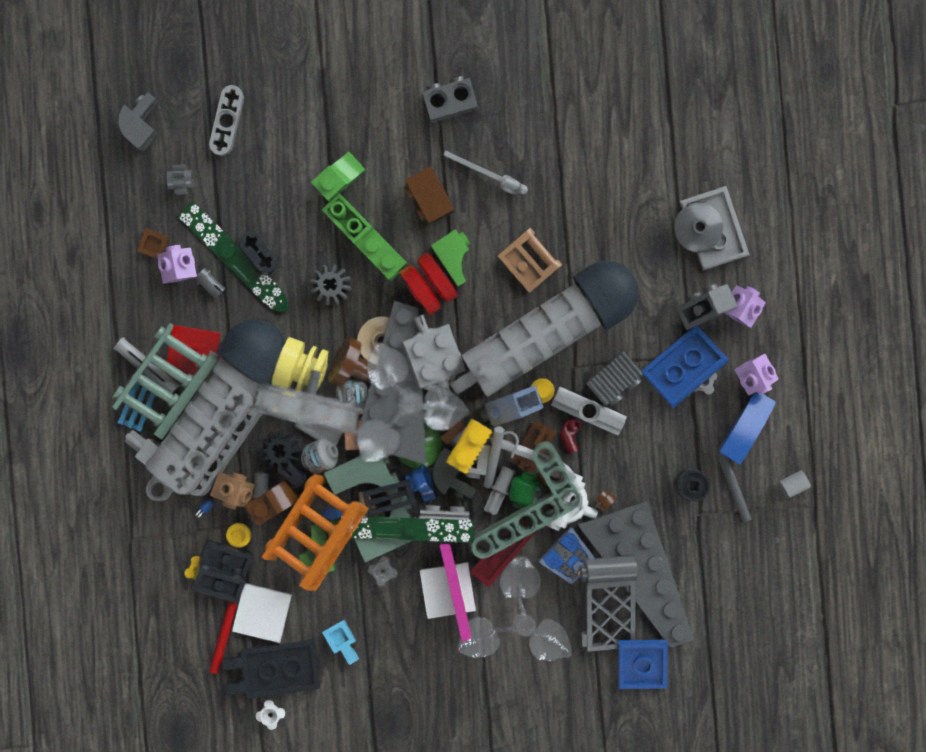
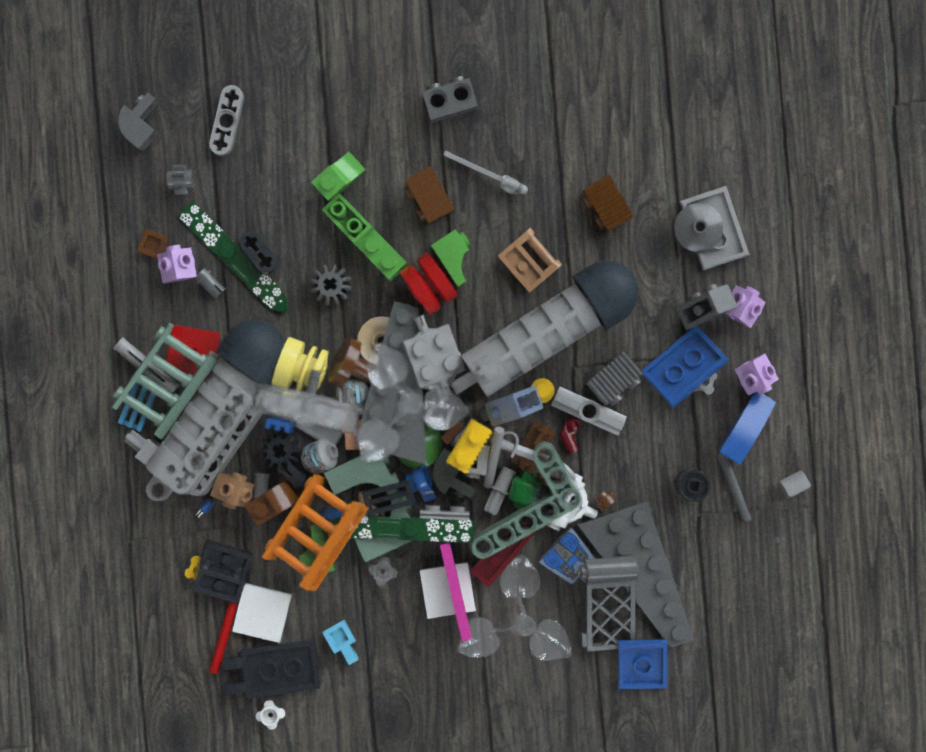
yellow tile [226,523,252,548] -> none
none -> blue tile [265,417,296,433]
none -> reddish brown brick [581,174,634,233]

